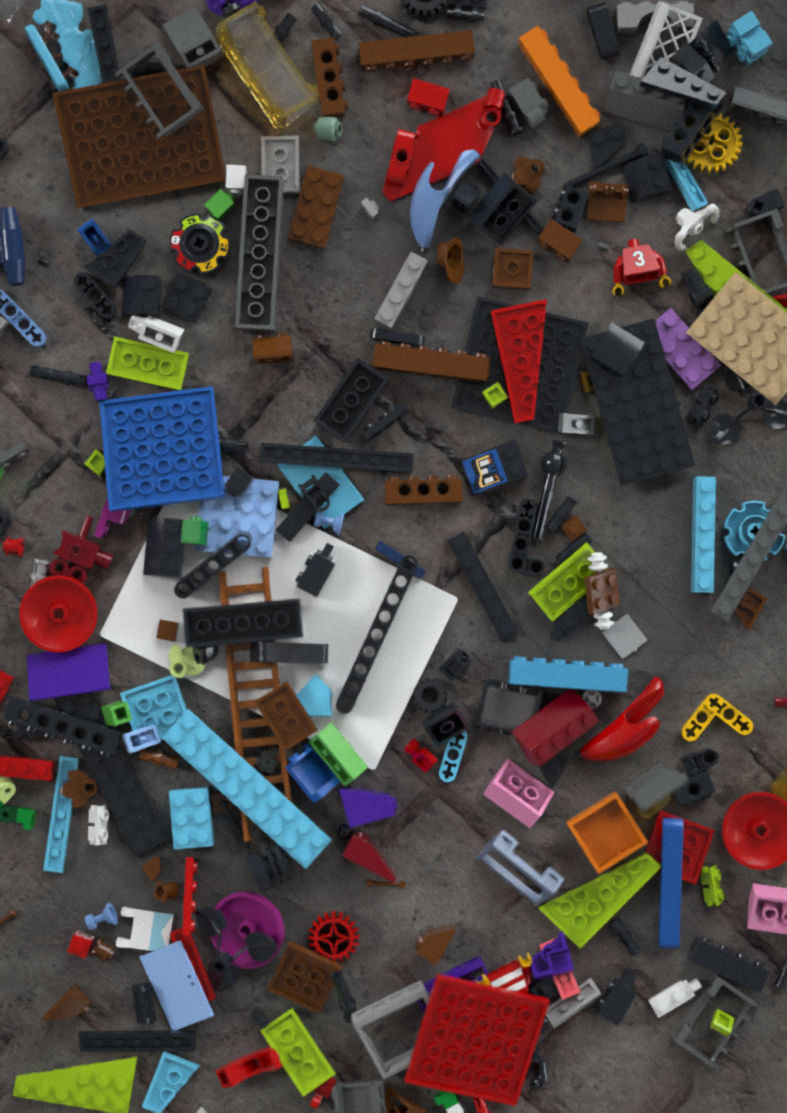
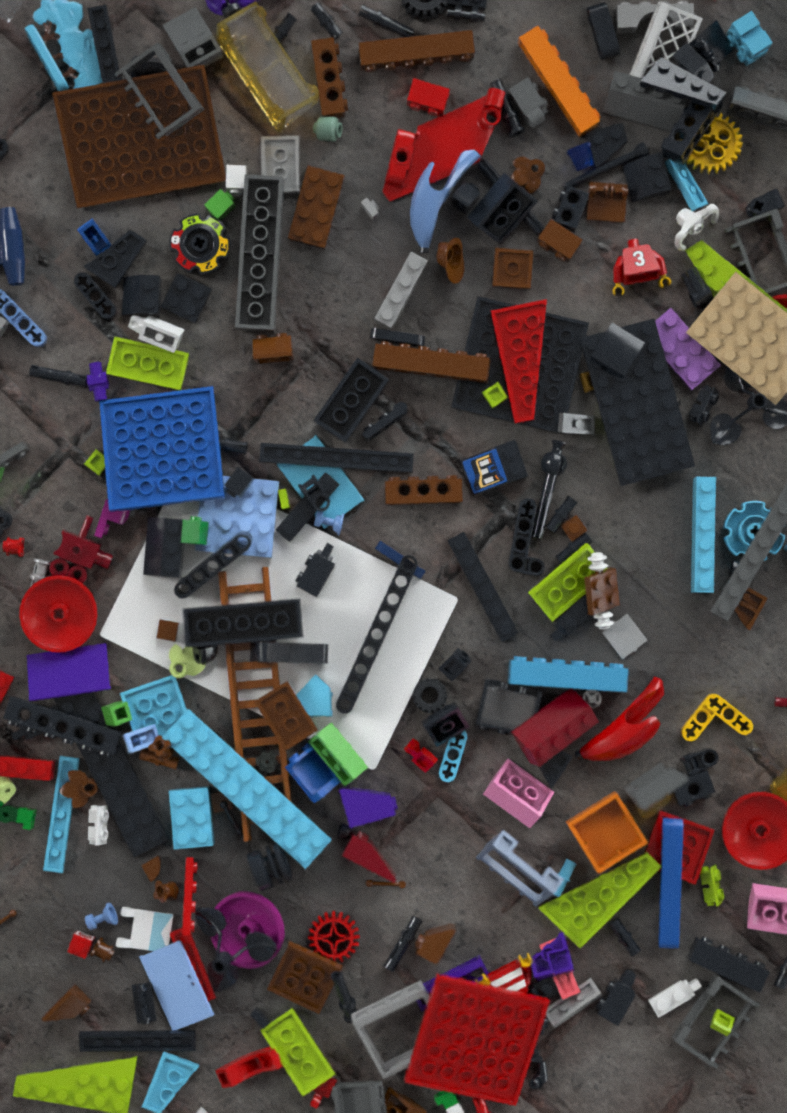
none -> reddish brown brick [148,735,174,761]
none -> black pin [383,915,423,972]
none -> medium azure axle [554,858,577,897]
none -> clear blue piece [566,142,595,171]

